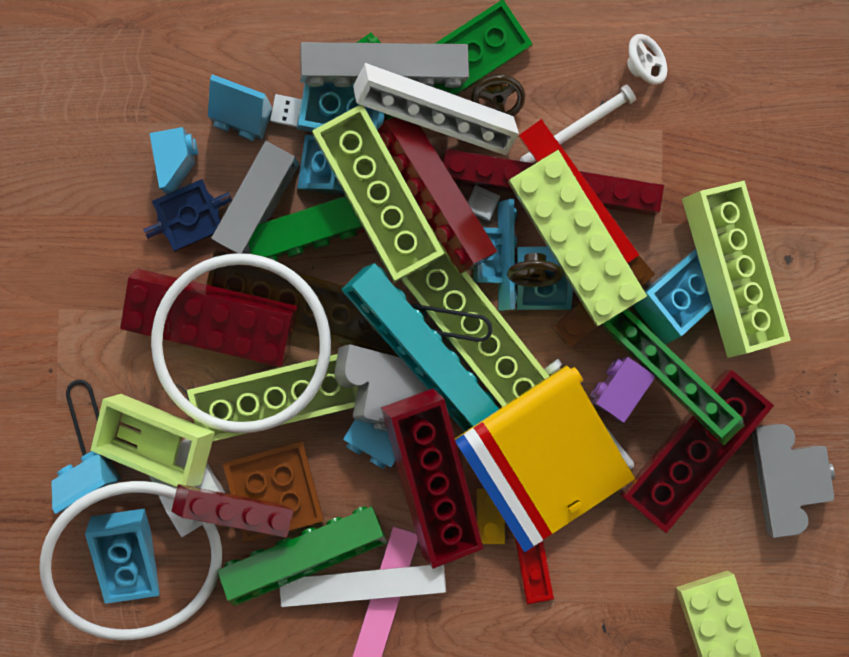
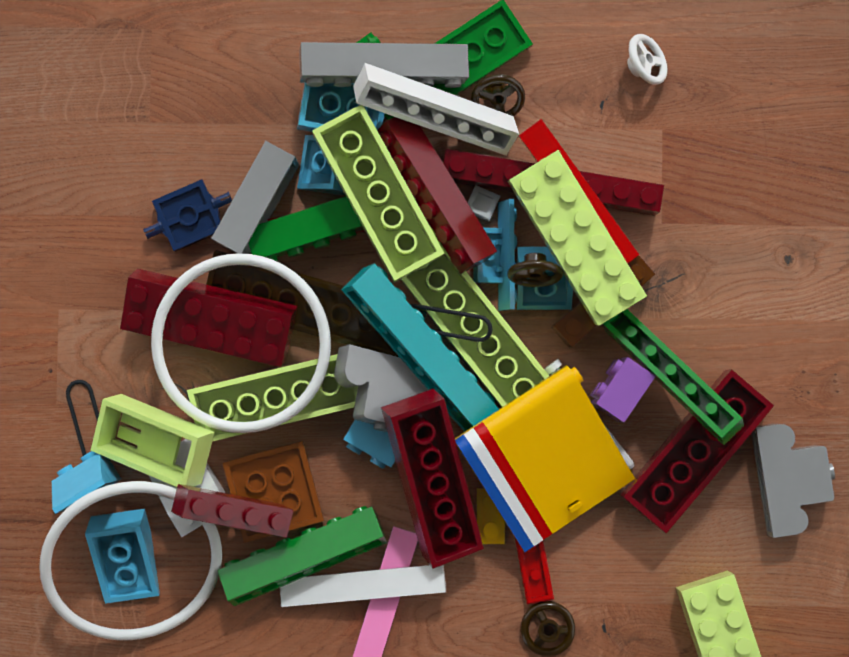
medium azure slope [149,127,199,194] -> none
medium azure slope [208,74,273,141] -> none
white tile [270,94,302,127] -> none
white bar [520,84,636,163] -> none
medium azure slope [633,249,713,345] -> none
yellowish green brick [682,181,791,358] -> none
none -> dark brown piece [520,601,575,657]

